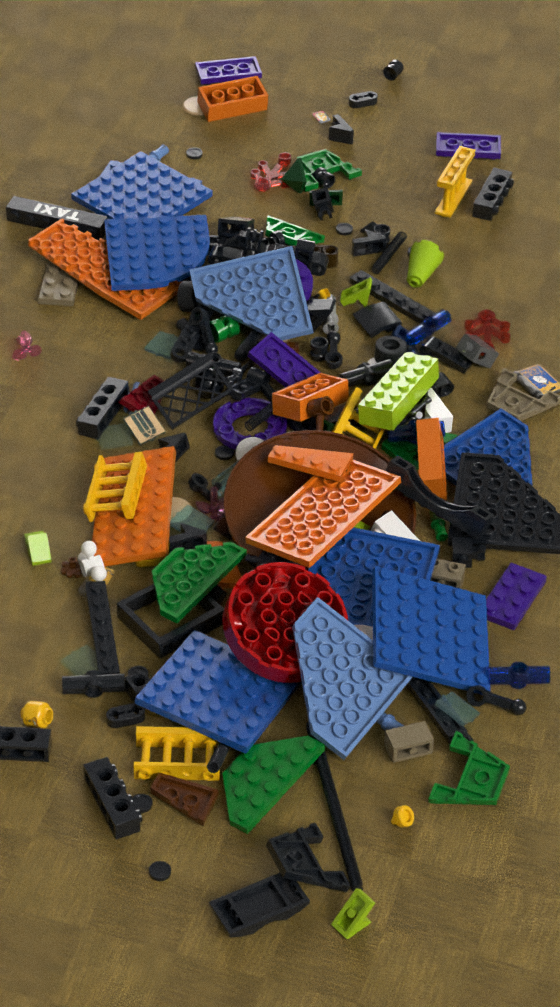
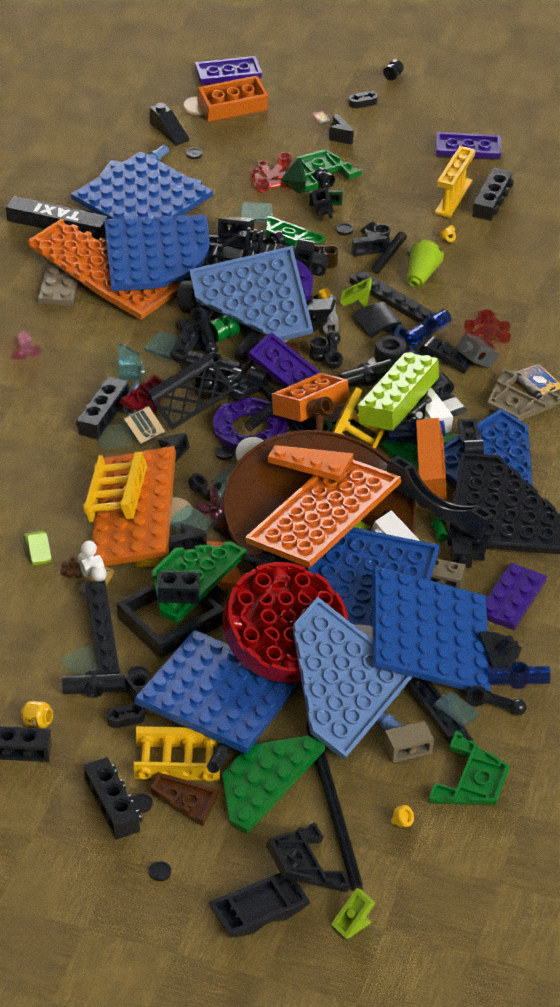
none -> clear light blue slope [118,343,145,380]
none -> black slope [150,102,189,146]
none -> black brick [158,571,200,604]
none -> clear light blue piece [240,202,273,222]
none -> yellow tile [439,225,456,243]
none -> sticker [440,393,468,416]
none -> black plate [457,419,484,454]
none -> black shield [478,631,522,669]

